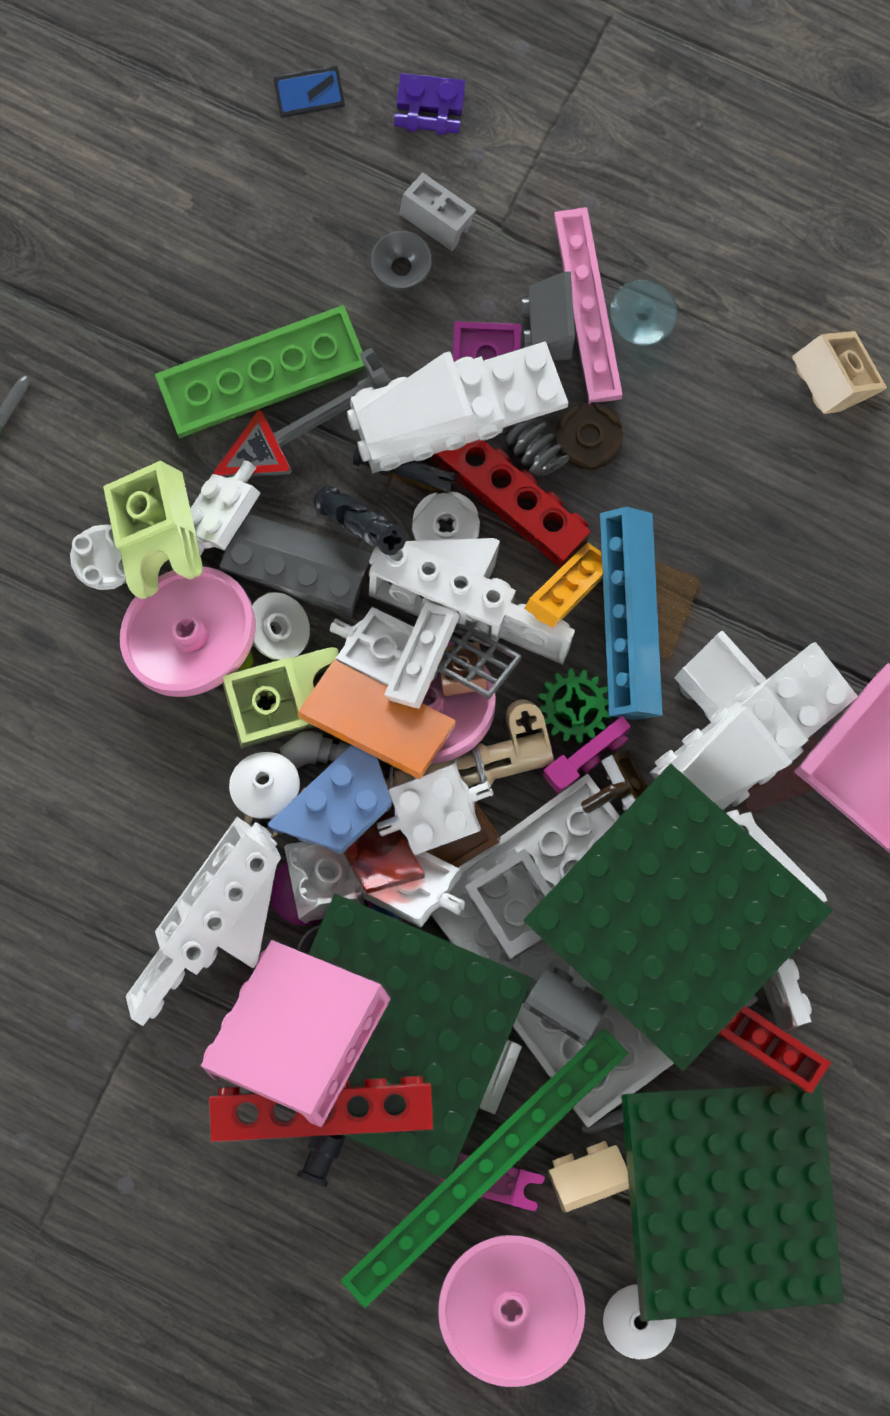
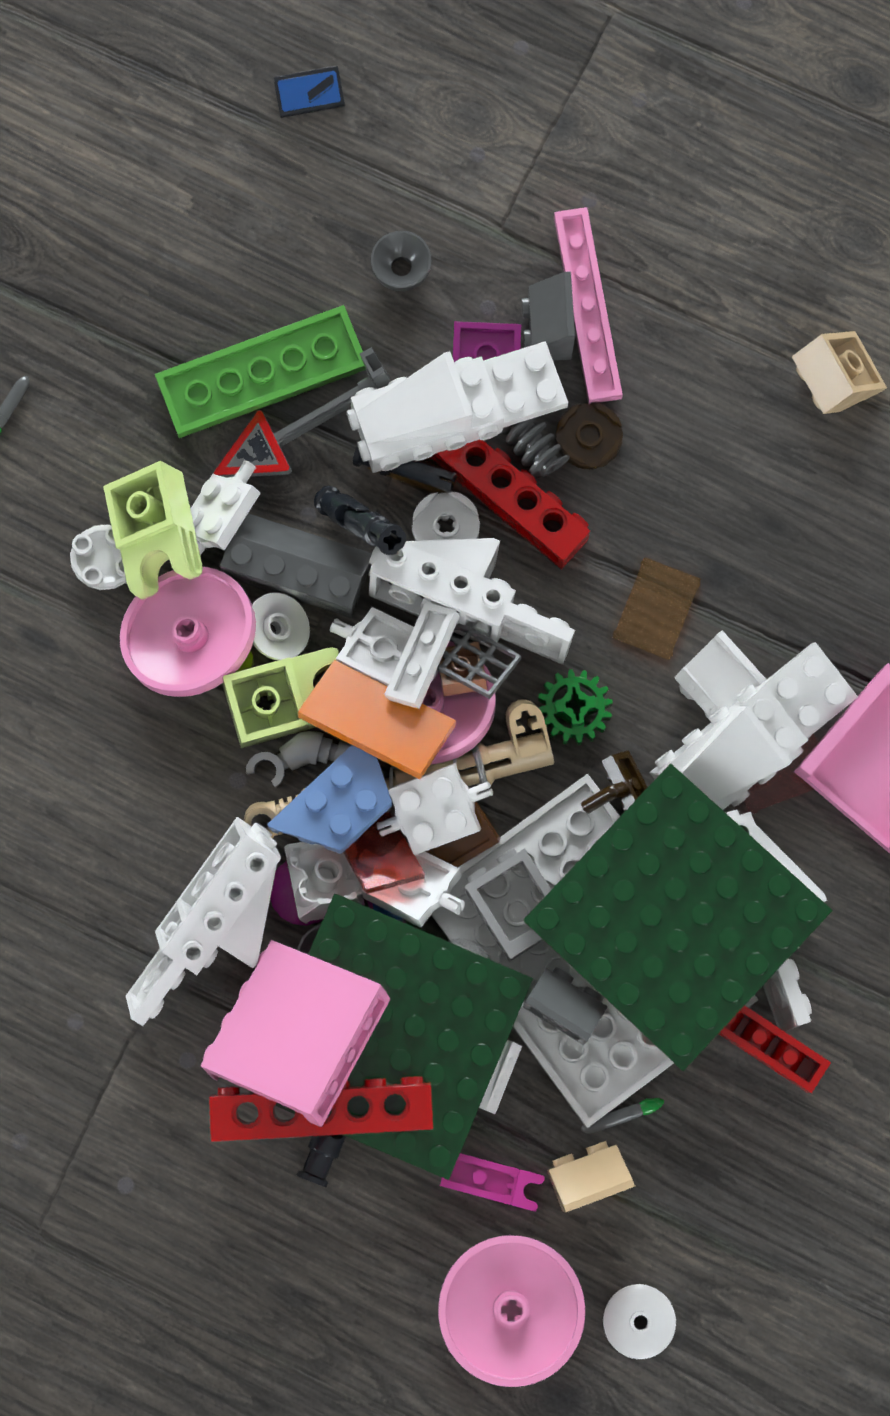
white dish [229,752,300,819] -> none
green plate [340,1028,629,1308] -> none
dark purple plate [394,73,465,135] -> none
light grey hinge [399,172,476,251] -> none
light orange plate [524,542,603,628] -> none
dark pink plate [542,716,631,795] -> none
dark azure brick [600,506,663,720] -> none
clear light blue dish [610,280,677,345] -> none
dark green plate [621,1082,844,1321] -> none

